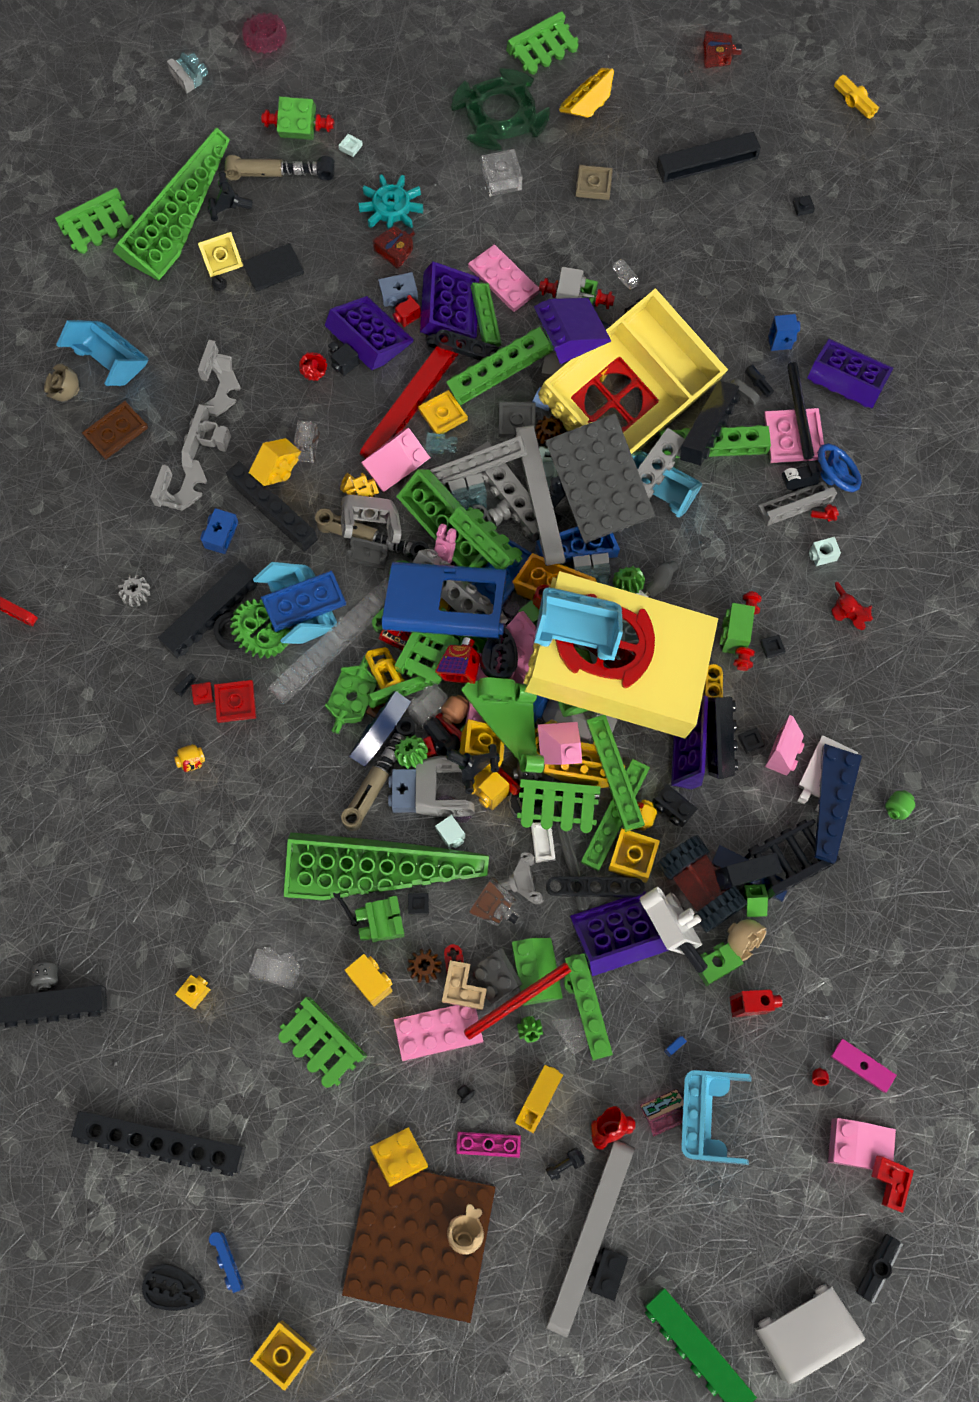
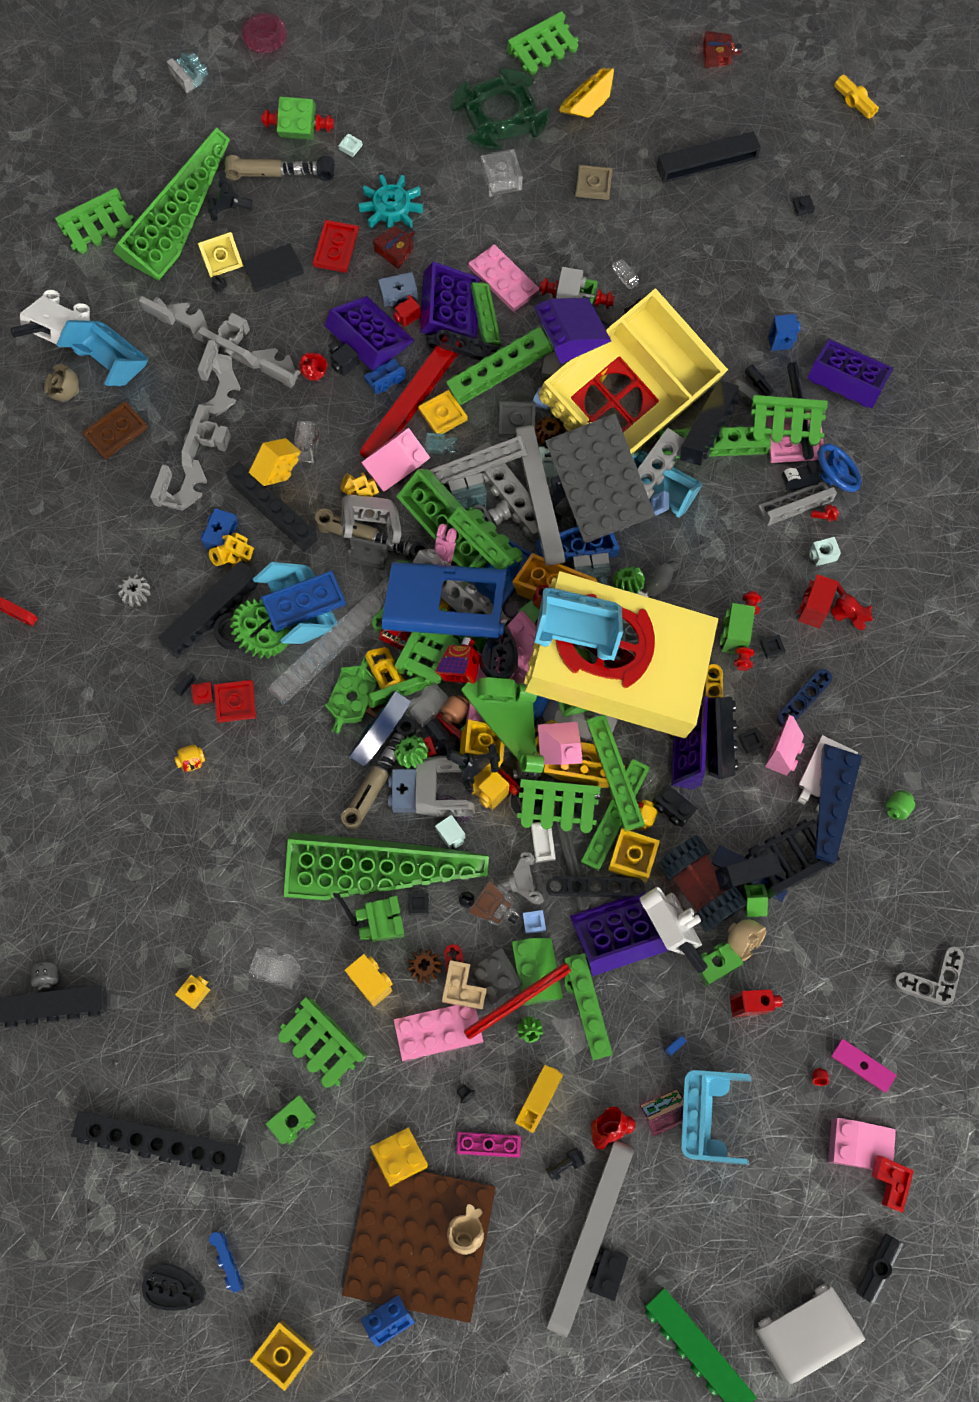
none -> white piece [10,290,90,344]
none -> light grey piece [139,296,301,388]
none -> yellow piece [209,533,254,568]
none -> bright green brick [266,1095,317,1145]
none -> red plate [313,220,359,273]
none -> blue bracket [361,1296,415,1348]
none -> blue bracket [364,359,406,394]
none -> black hinge [459,891,475,908]
none -> light blue plate [522,910,546,934]
none -> light blue plate [651,491,669,516]
none -> bright green fence [750,395,828,446]
none -> dark blue beam [777,669,832,727]
none -> red brick [797,574,839,629]
none -> light grey beam [893,947,964,1006]

